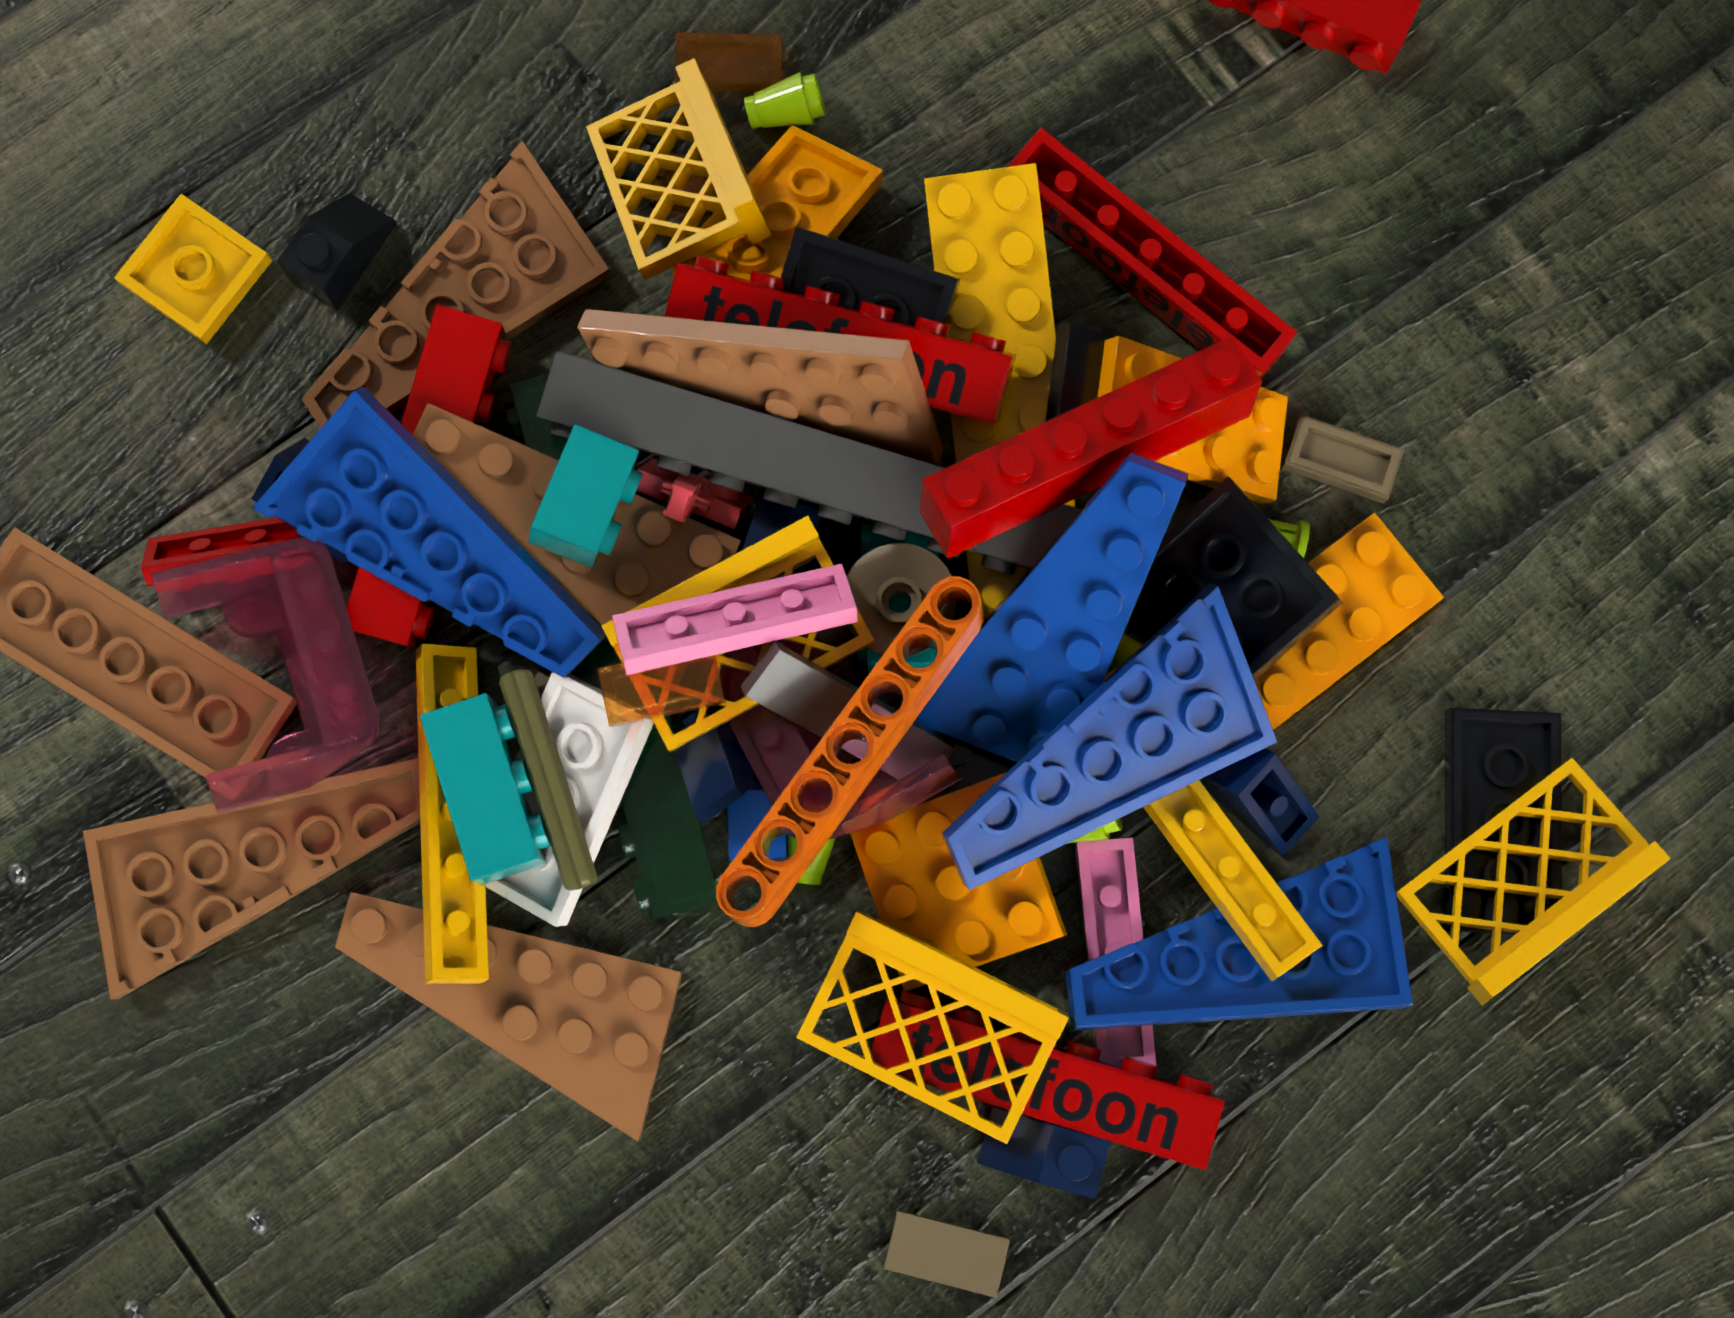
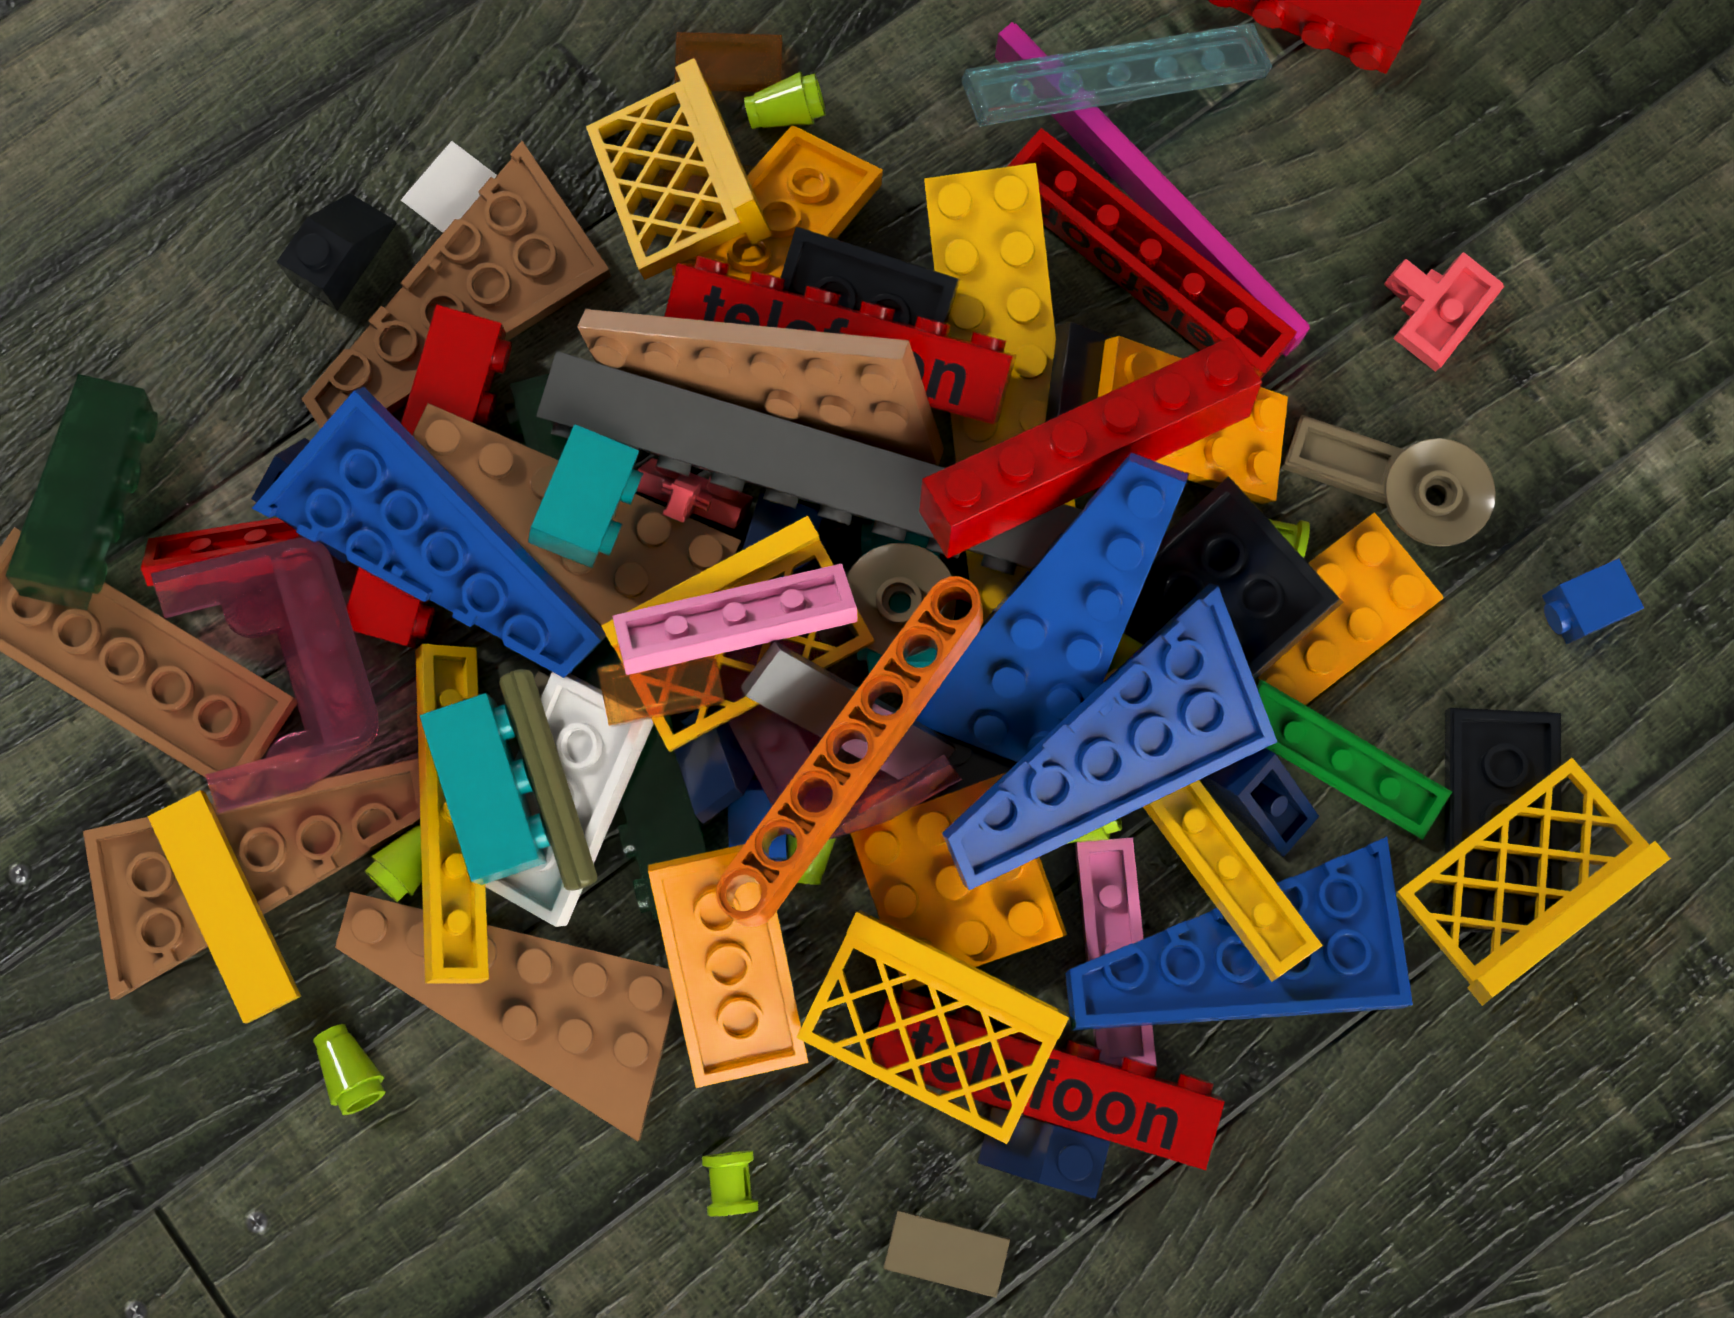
yellow plate [114,194,273,345] -> none
none -> clear green brick [5,374,158,611]
none -> yellow tile [147,790,301,1023]
none -> lime cone [313,1024,385,1115]
none -> lime cone [365,824,422,902]
none -> white sticker [401,141,497,232]
none -> light orange plate [648,844,808,1088]
none -> lime bush [702,1151,759,1217]
none -> clear light blue tile [961,23,1272,127]
none -> dark pink tile [995,22,1310,357]
none -> green tile [1255,678,1452,840]
none -> coral hinge [1384,252,1504,372]
none -> dark tan dish [1385,438,1496,547]
none -> blue brick [1542,558,1644,645]

